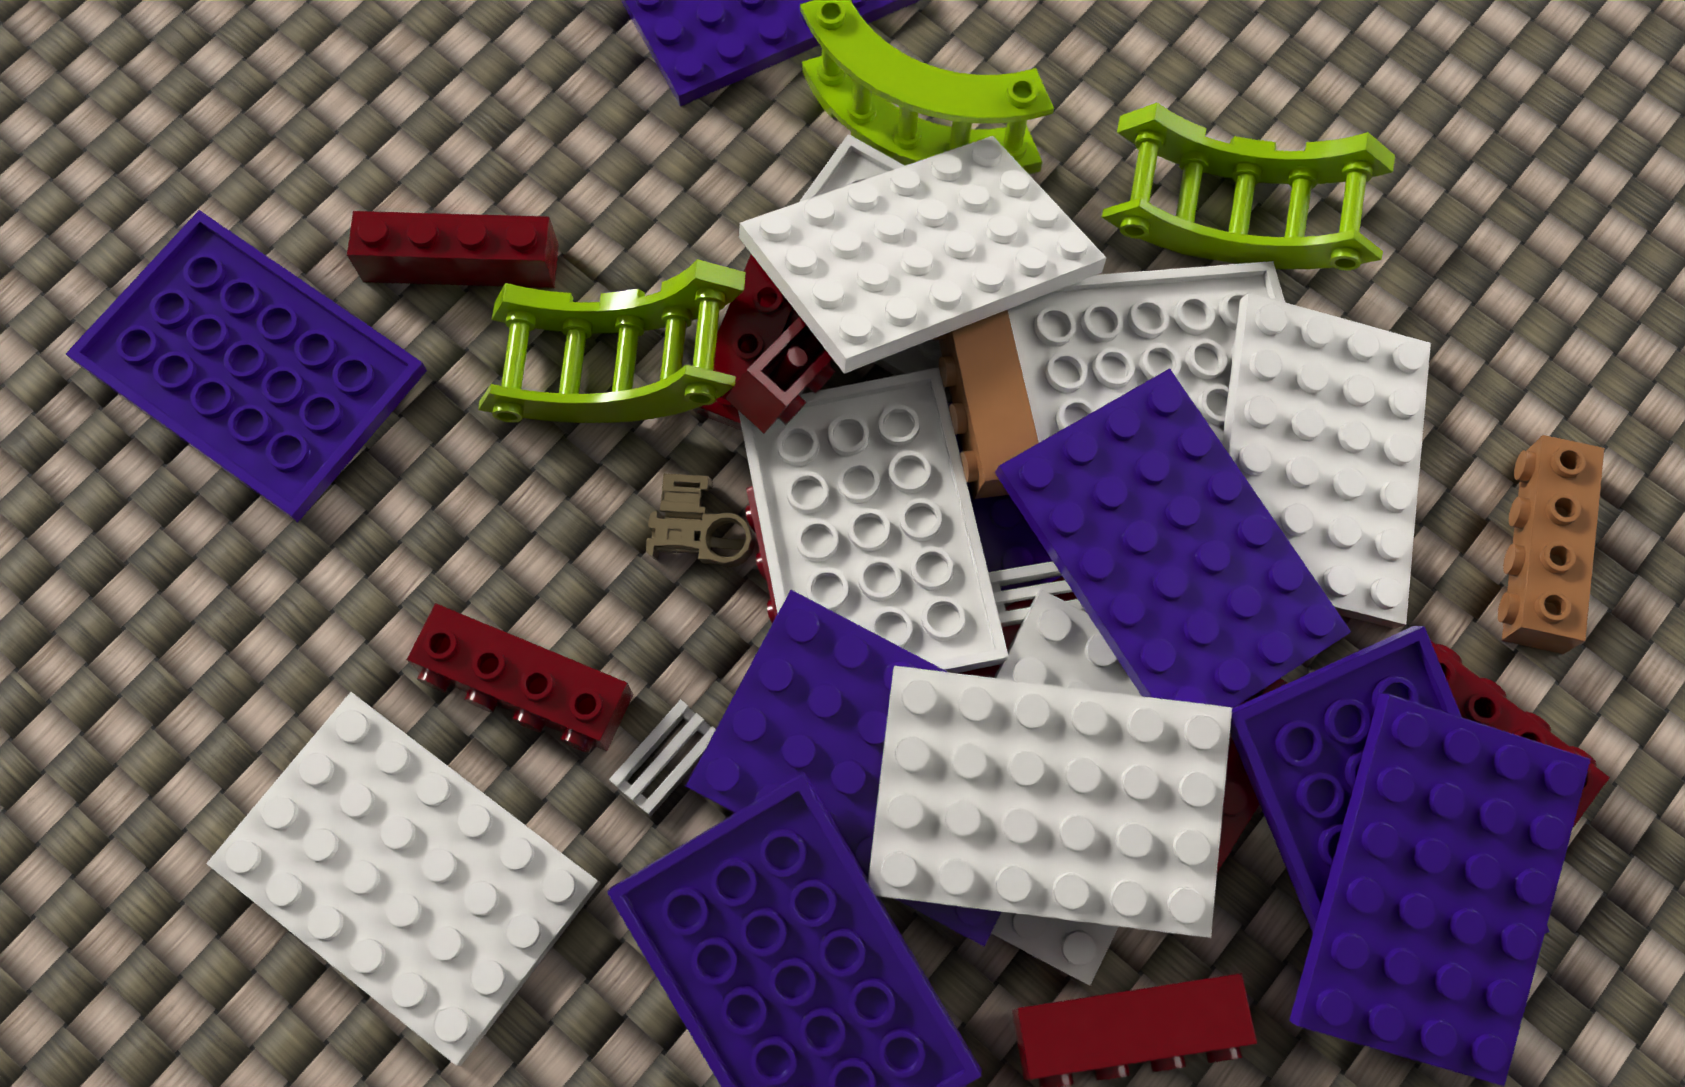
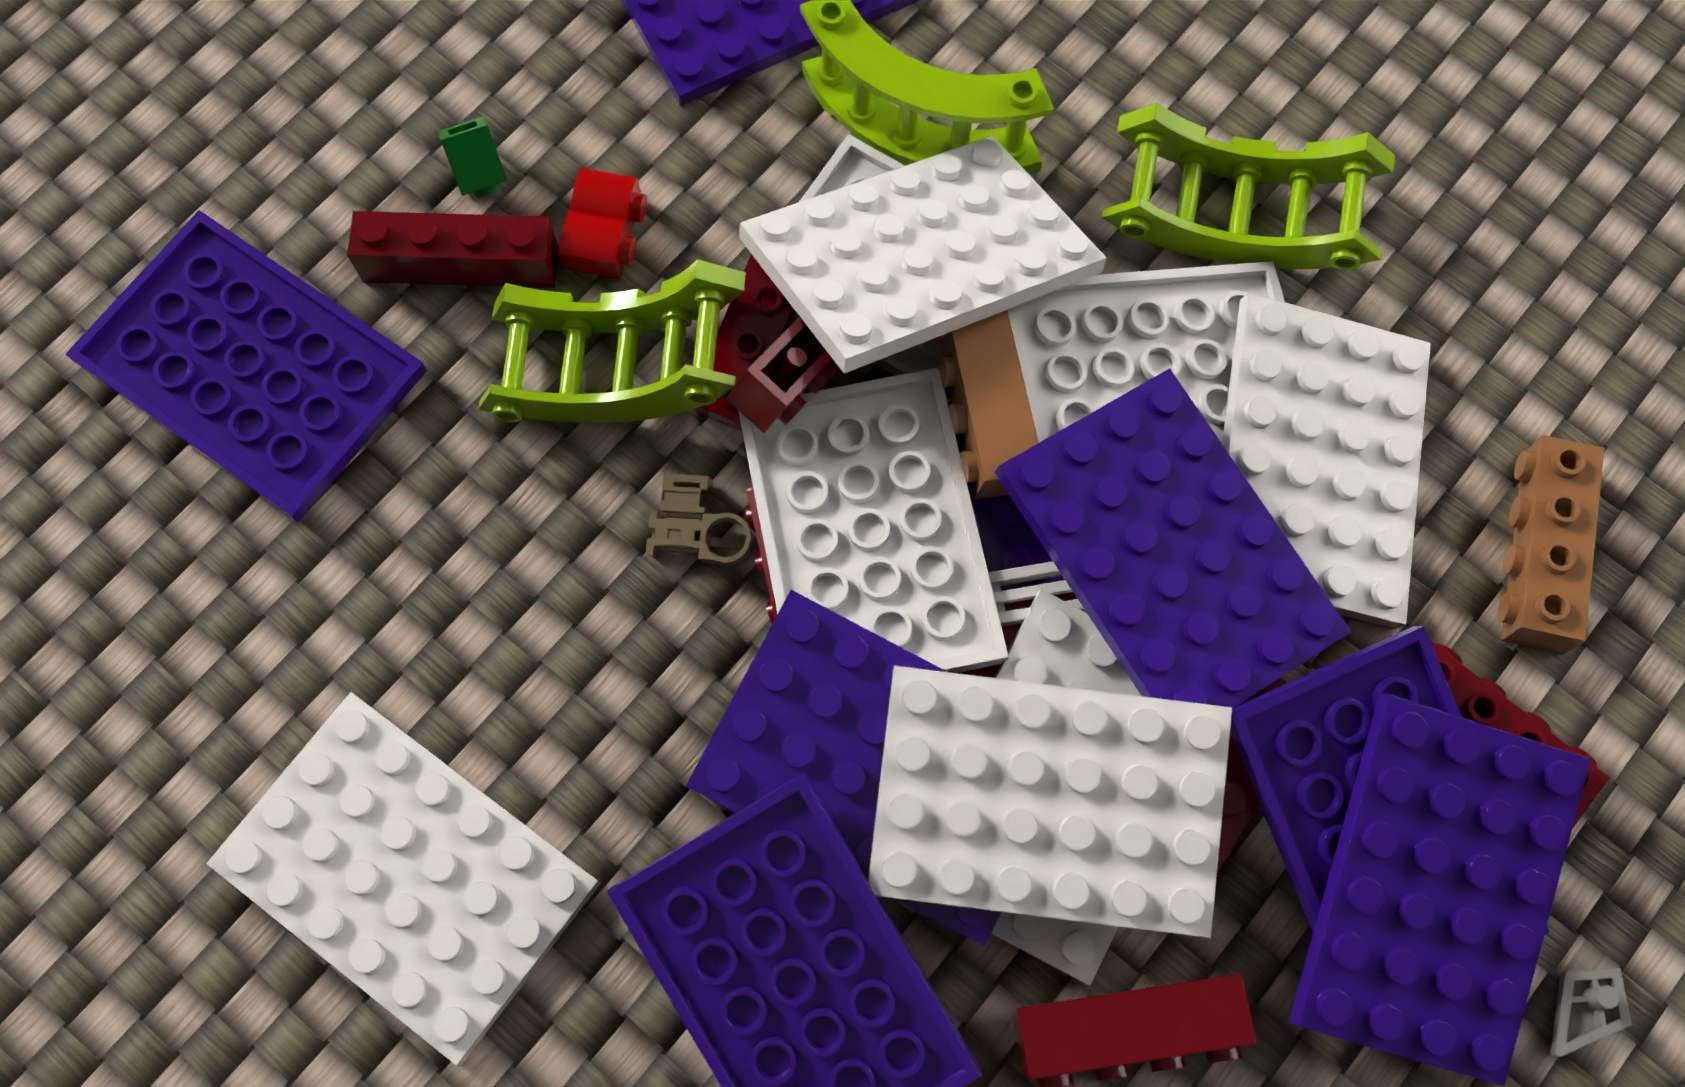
dark red brick [406,603,634,753] -> none
white tile [609,699,716,817] -> none
none -> green brick [438,116,508,198]
none -> red brick [558,168,647,279]
none -> light grey piece [1550,968,1632,1057]

